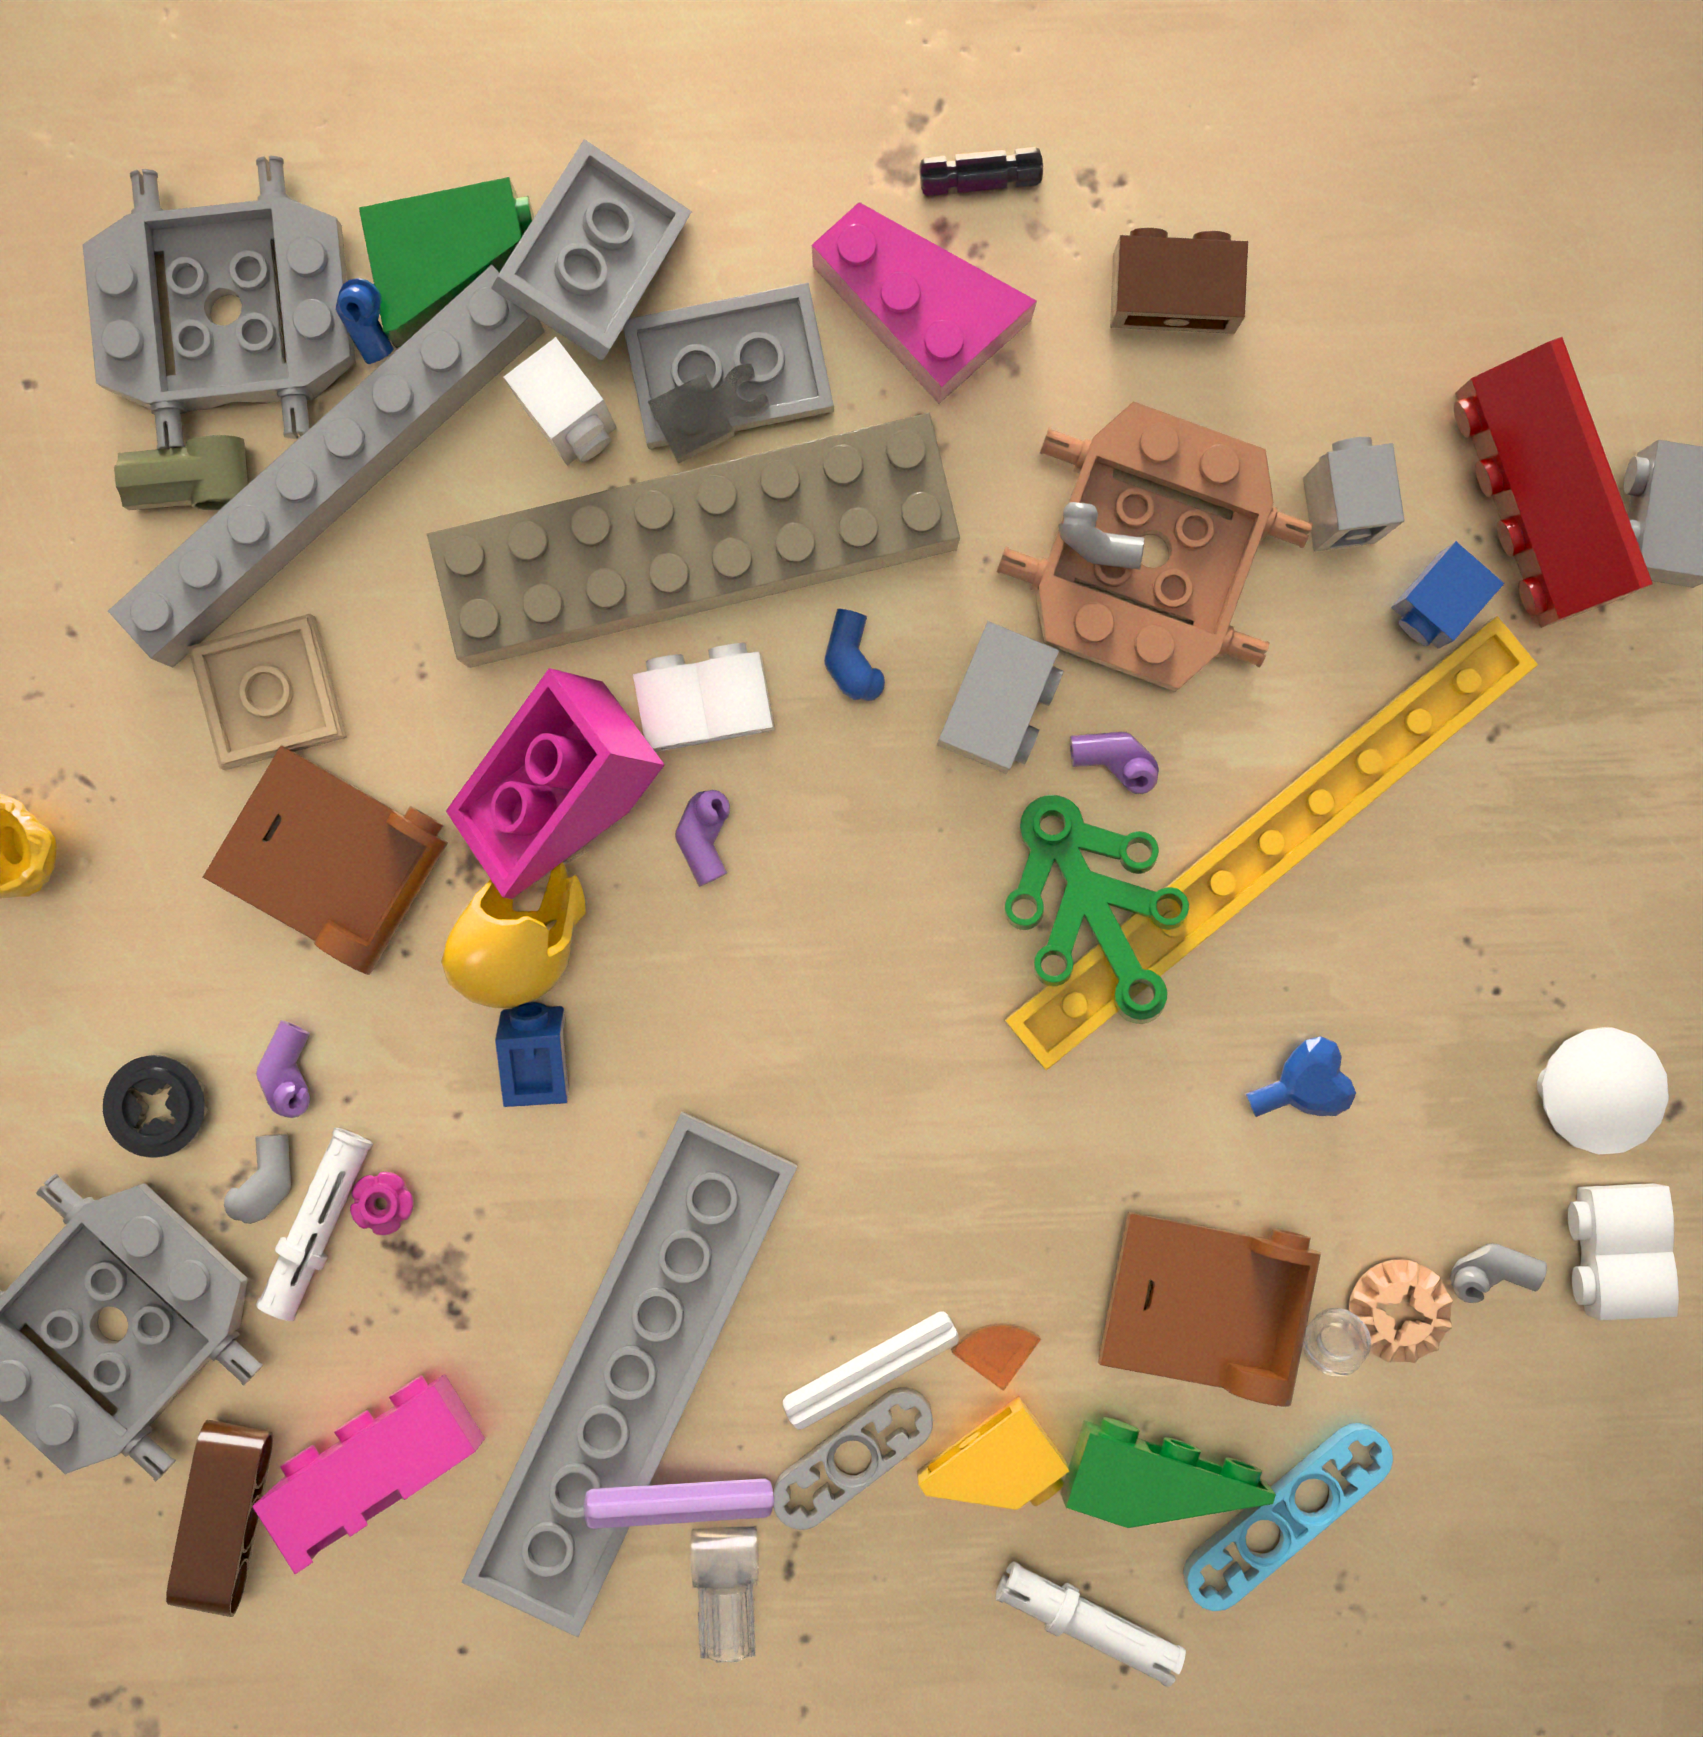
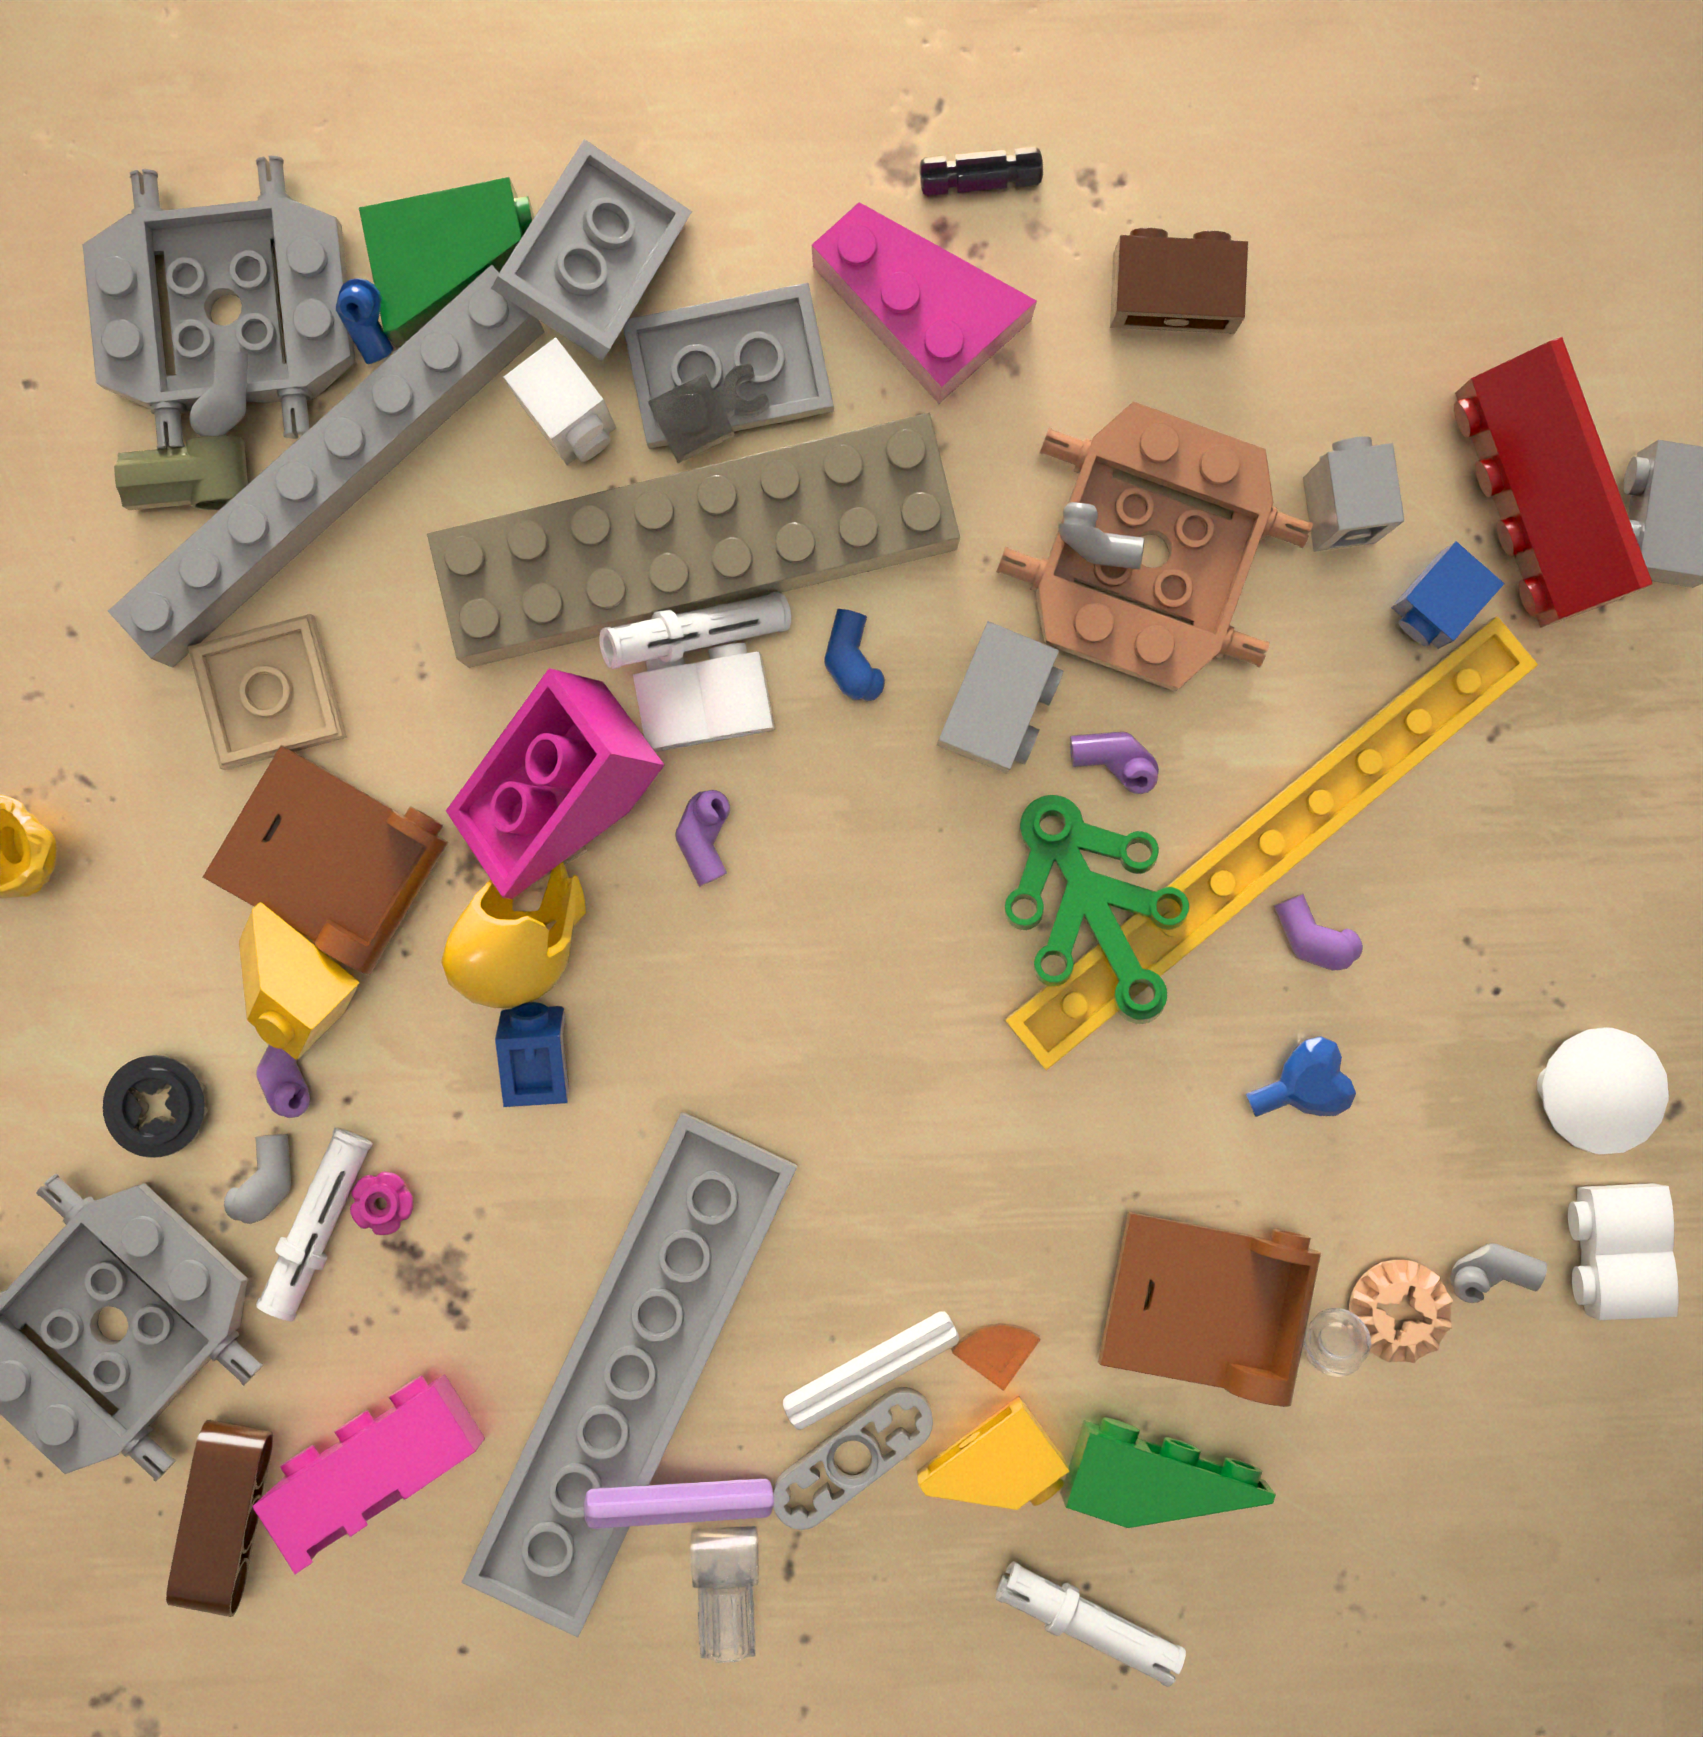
medium azure beam [1183,1423,1393,1611] -> none
none -> light grey arm [190,351,248,437]
none -> yellow slope [239,902,360,1061]
none -> white pin [599,591,791,669]
none -> medium lavender arm [1274,894,1363,971]

